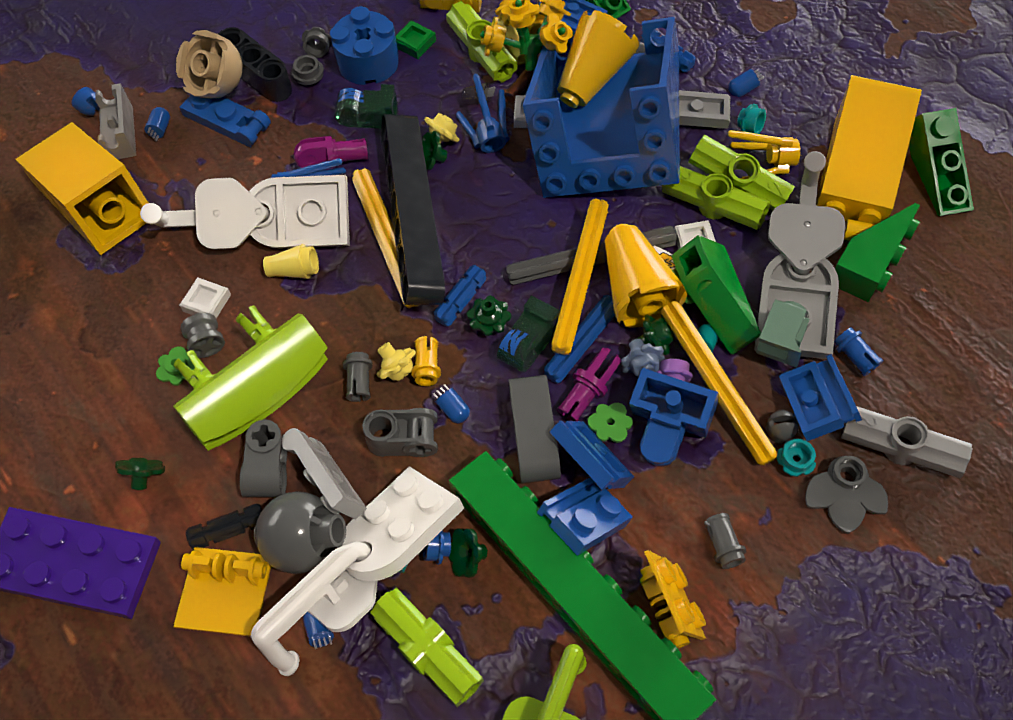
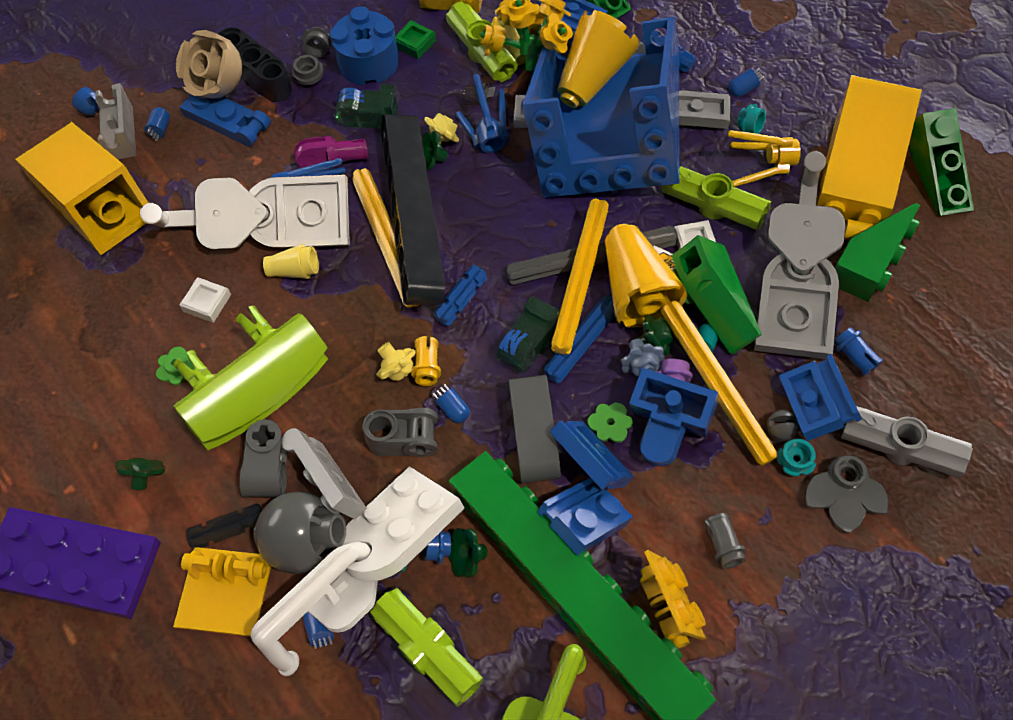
dark grey wheel [180,313,225,358] -> none
dark grey pin [343,352,373,402] -> none
dark green plant [467,295,512,336] -> none
magenta arm [557,348,621,421] -> none
lime piece [688,135,795,211] -> none
sand green window [756,299,810,368] -> none

